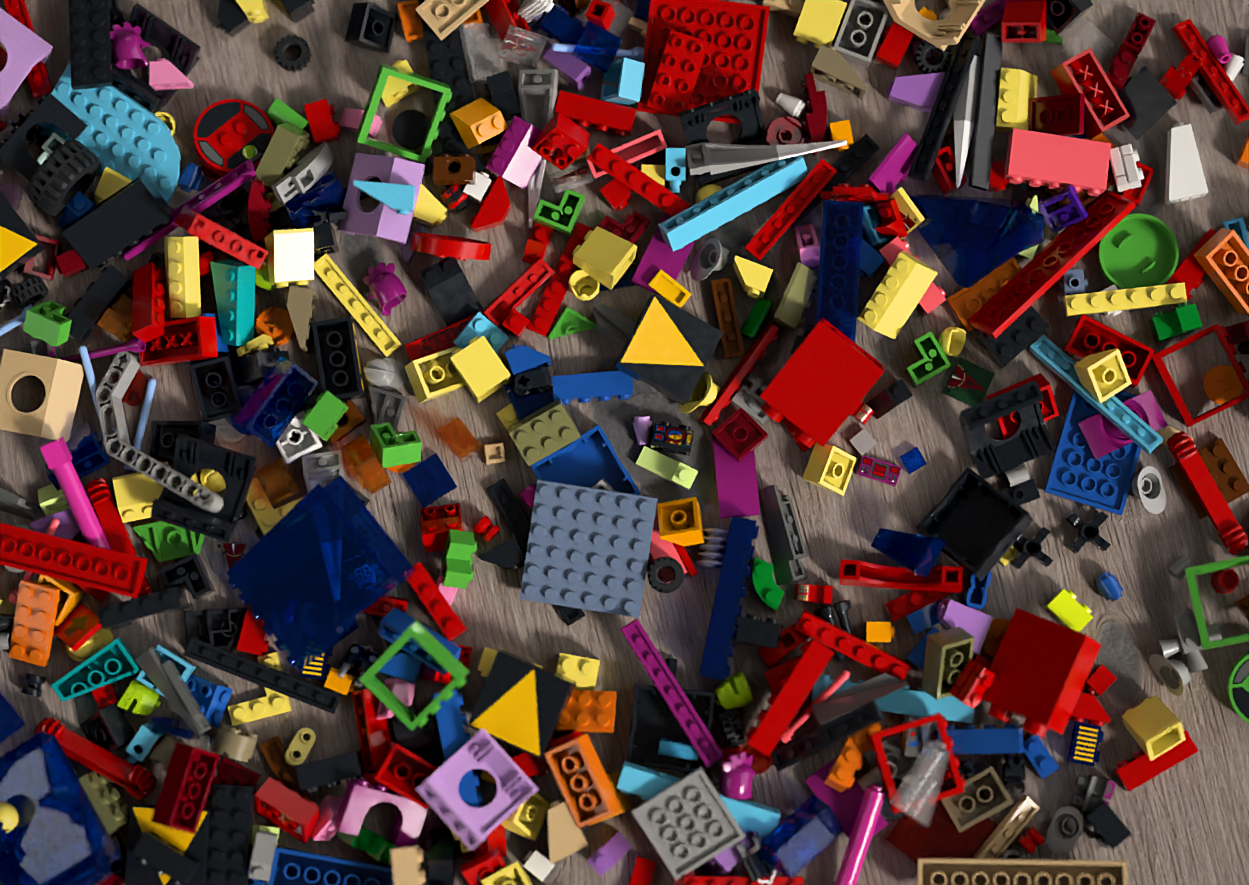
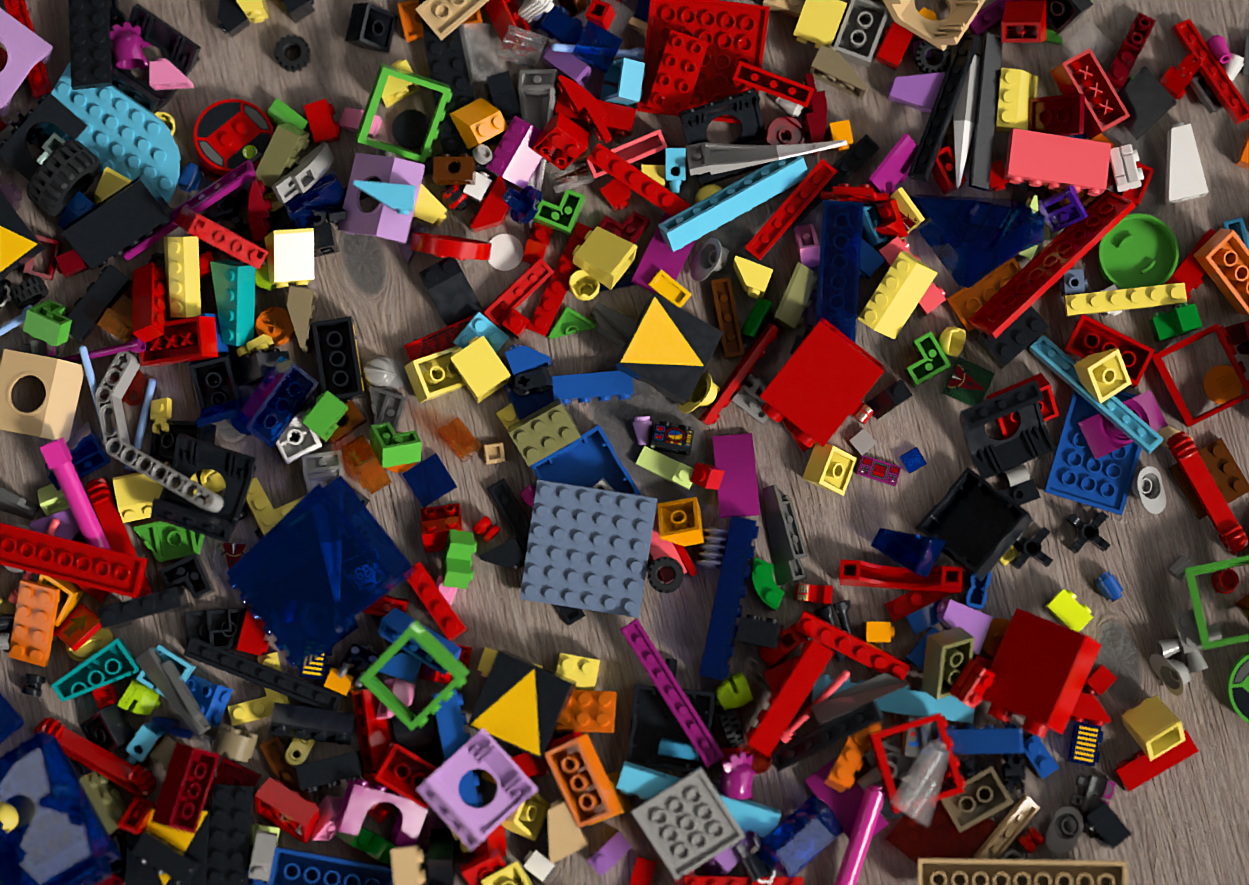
clear orange brick [256,457,300,505] -> none
light yellow plate [314,253,402,357] -> none
magenta piece [363,262,407,316] -> none
dark red plate [712,407,768,462] -> none
none -> red slope [118,796,155,834]
none -> light yellow plate [150,397,172,434]
none -> clear blue tile [196,399,241,427]
none -> black brick [270,702,355,745]
none -> red tile [366,802,394,824]
none -> light grey tile [472,144,492,165]
none -> white sticker [488,234,523,271]
none -> clear blue tile [502,186,542,224]
none -> red slope [557,75,612,145]
none -> red brick [690,462,725,490]
none -> red brick [732,61,814,108]

